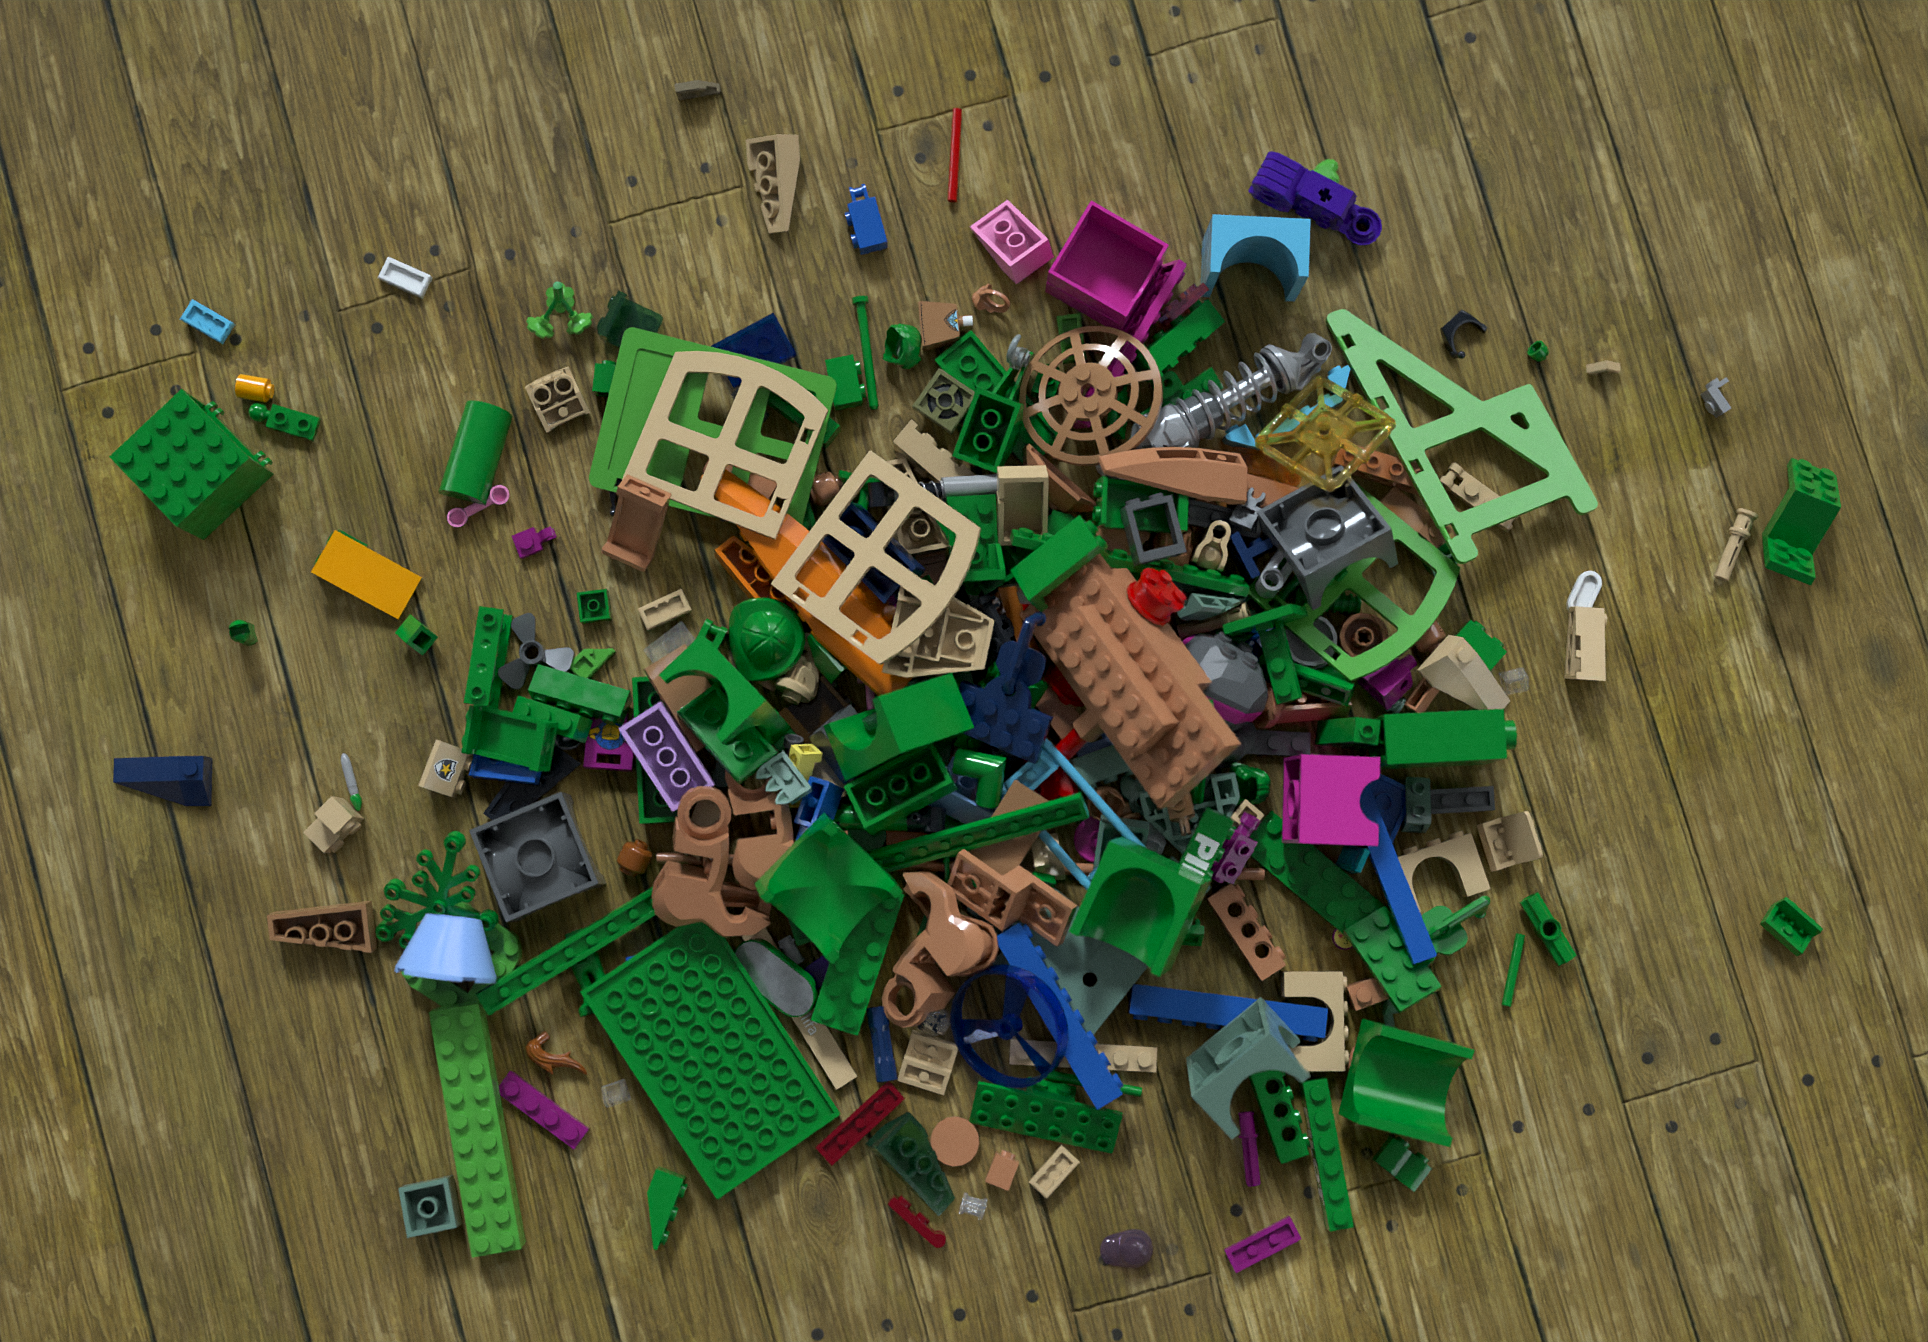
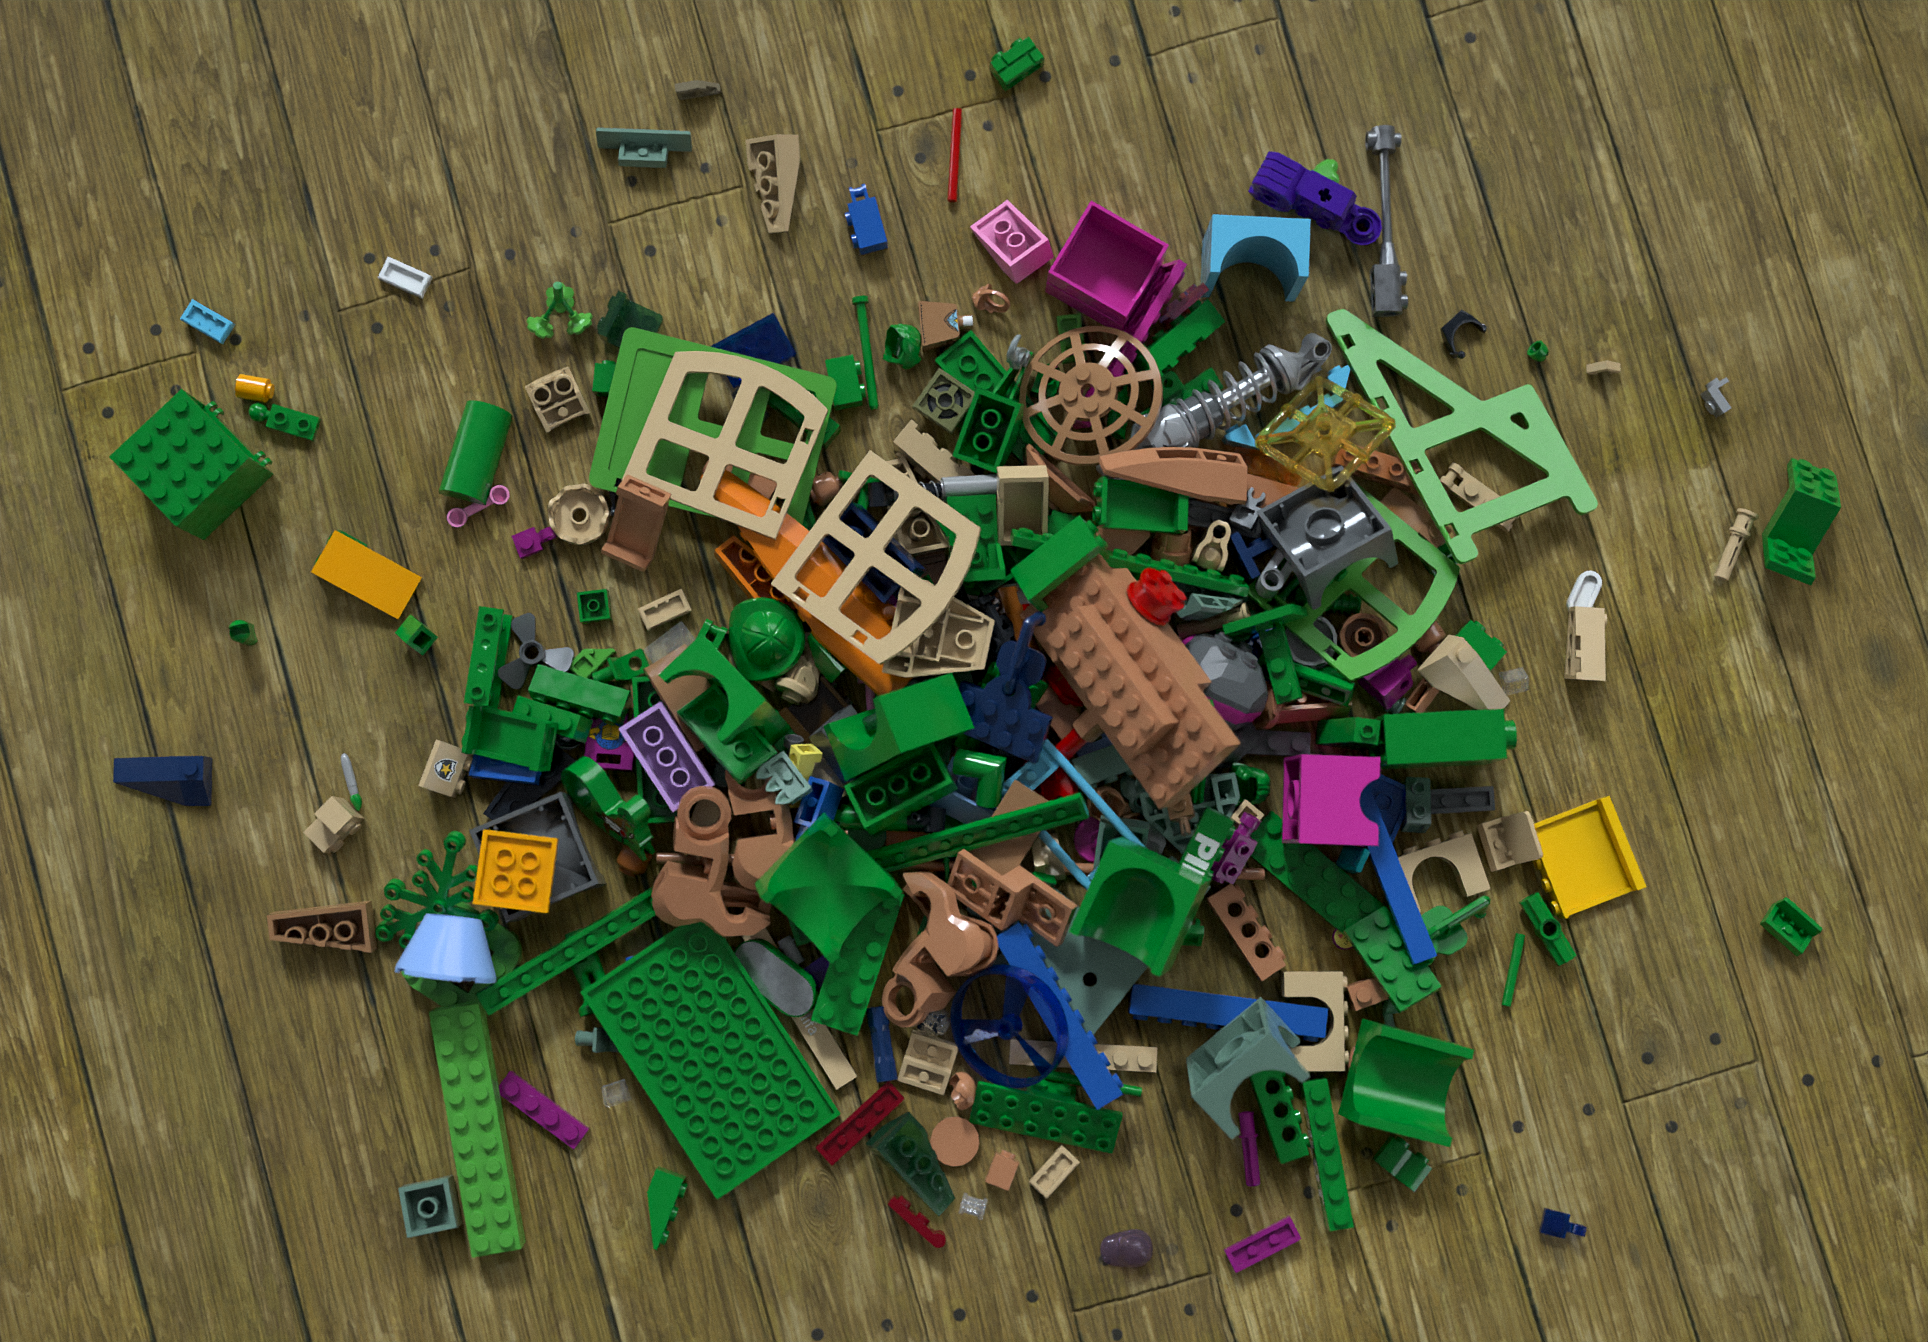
dark orange piece [526,1031,587,1075] -> none
dark grey window [1119,493,1187,566] -> none
none -> light orange plate [473,829,559,913]
none -> tan plate [548,484,610,545]
none -> green animal [561,756,655,862]
none -> sand green bracket [575,1027,619,1053]
none -> green bracket [592,648,649,683]
none -> sand green bracket [596,128,692,168]
none -> nougat hair [949,1072,976,1110]
none -> green brick [990,37,1045,91]
none -> flat silver bar [1365,125,1408,317]
none -> yellow panel [1532,796,1647,919]
none -> clear blue plate [1539,1207,1587,1239]

